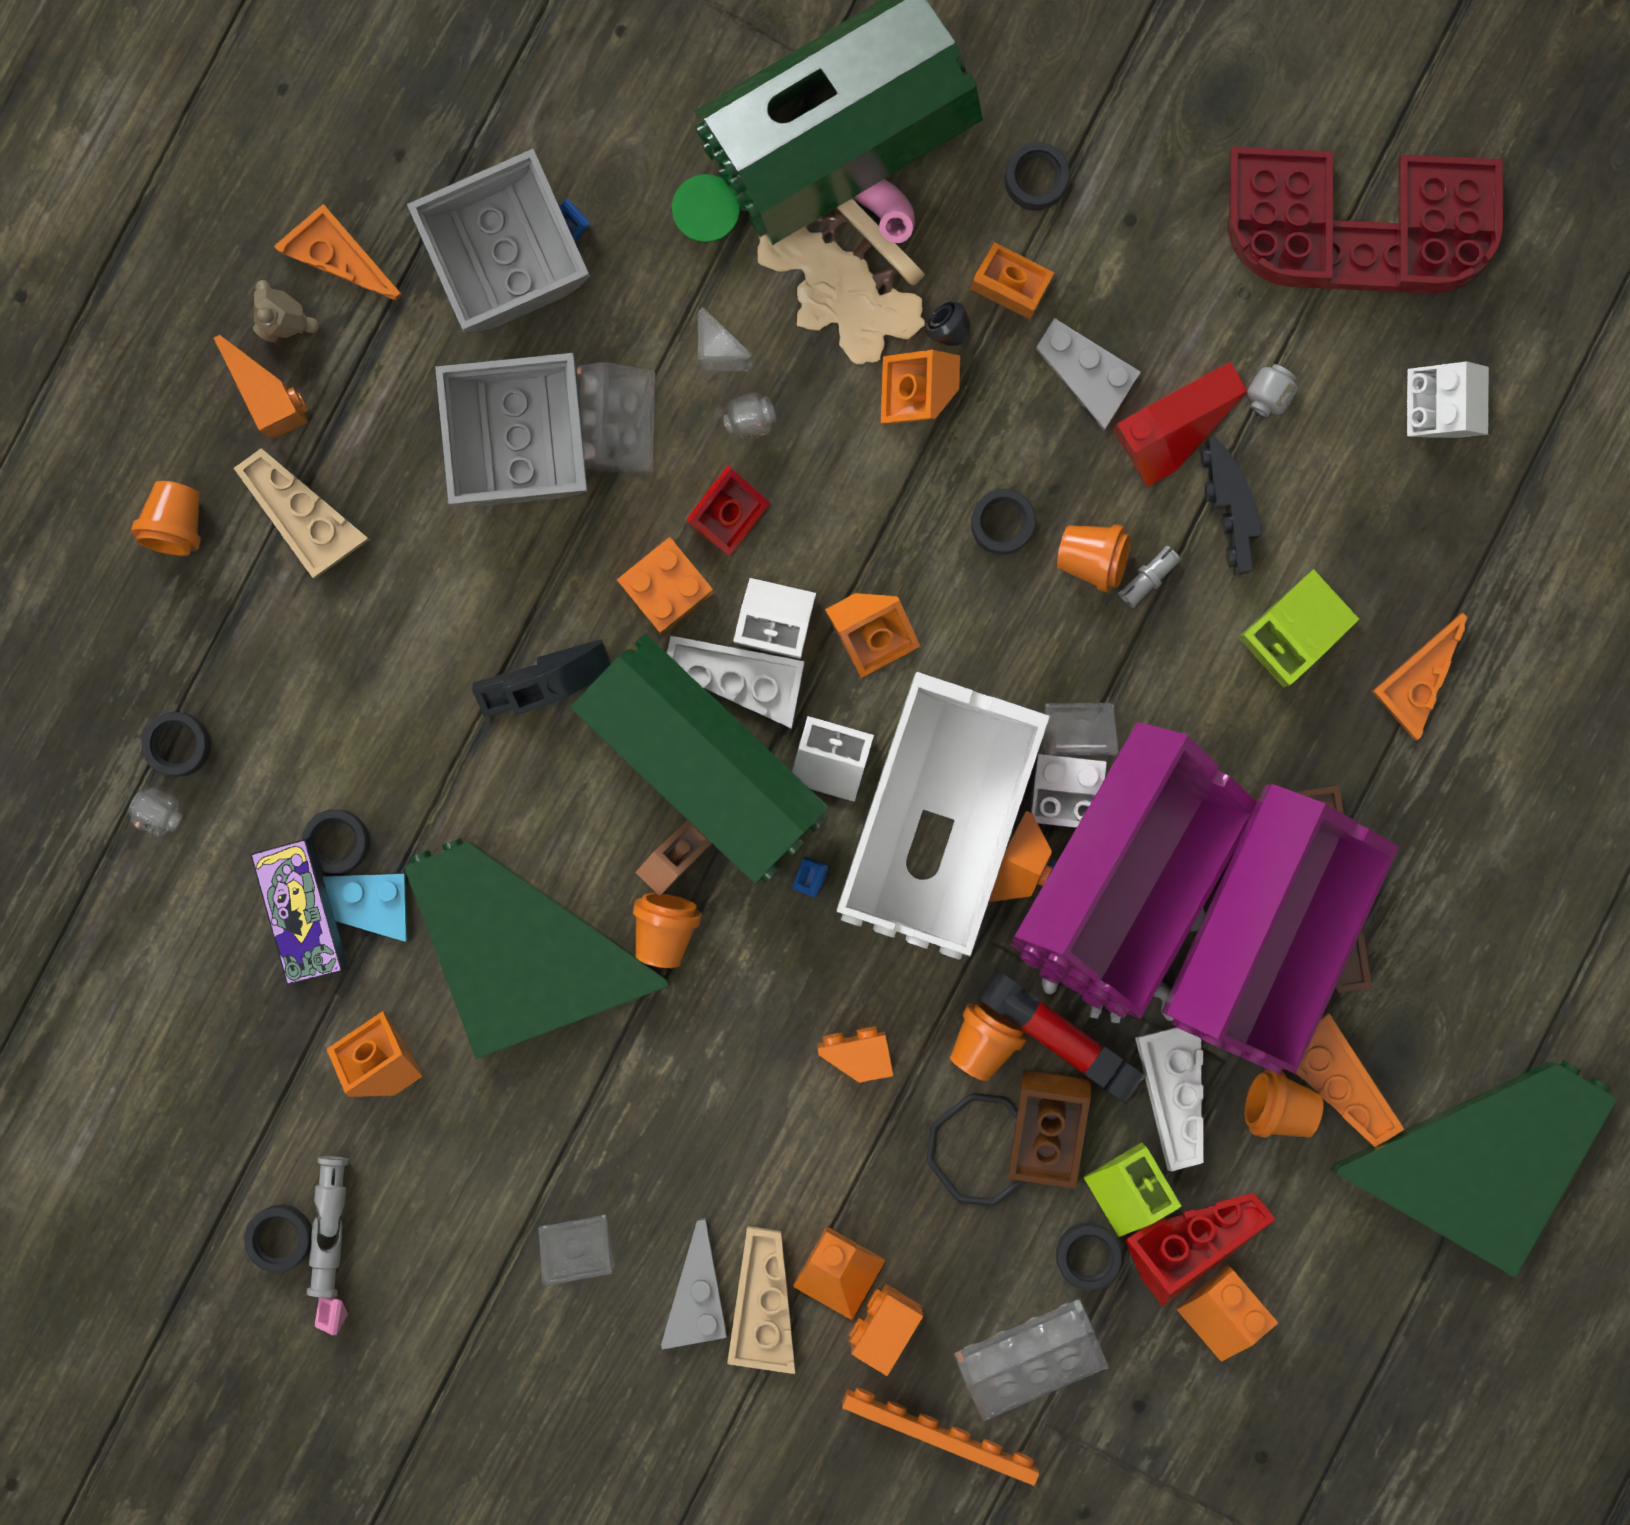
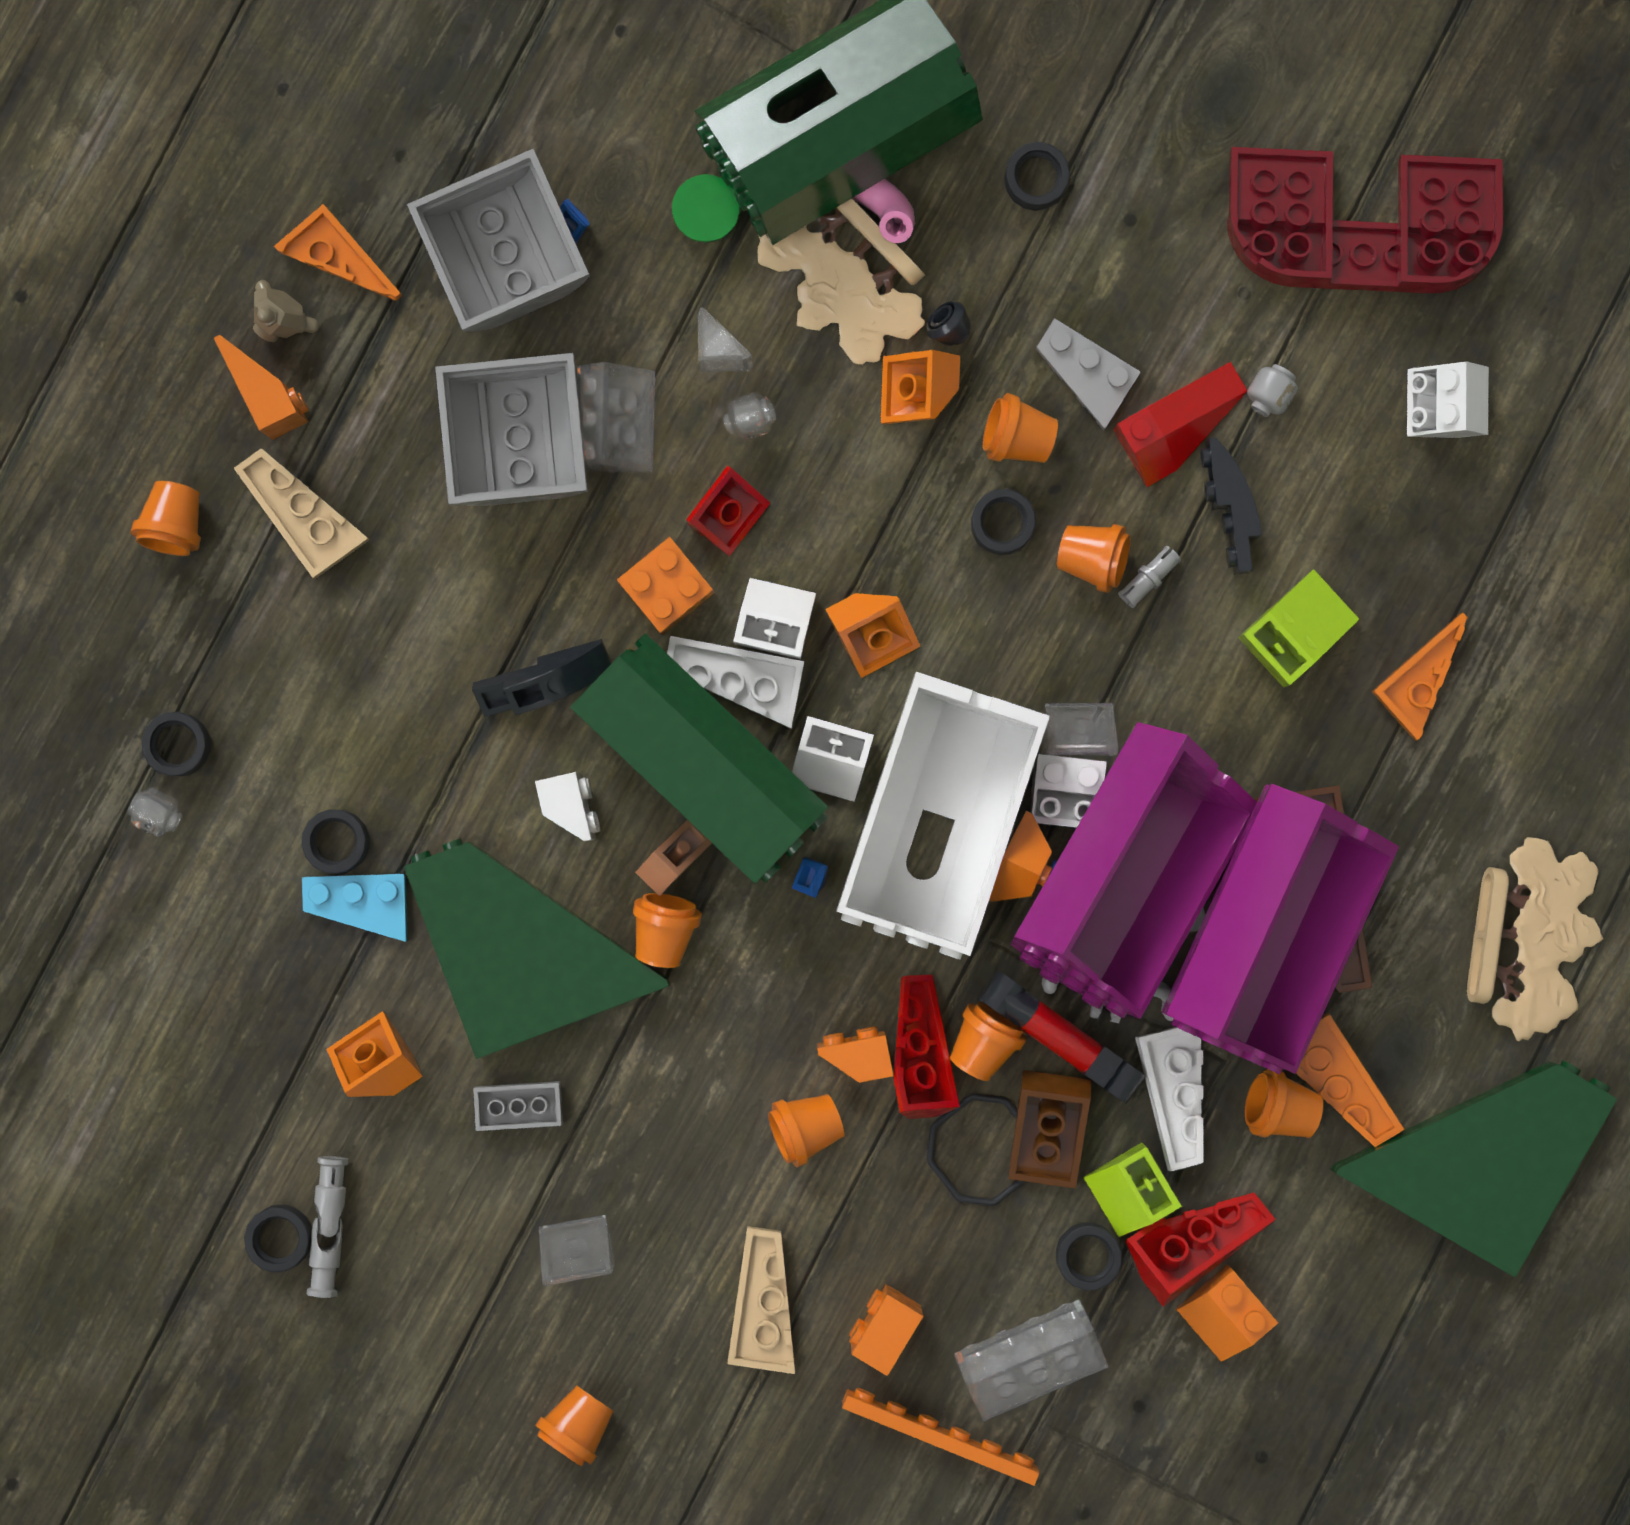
tile [250,837,349,985] -> none
bright pink slope [315,1297,348,1335] -> none
light grey wing [661,1218,727,1349] -> none
orange slope [793,1226,886,1320] -> none
orange slope [970,242,1055,320] -> none
none -> light grey piece [473,1081,563,1131]
none -> white slope [535,772,600,841]
none -> orange piece [535,1385,614,1467]
none -> orange piece [768,1094,844,1168]
none -> red wedge [893,975,960,1119]
none -> orange piece [983,393,1058,463]
none -> tan plant [1467,837,1603,1041]

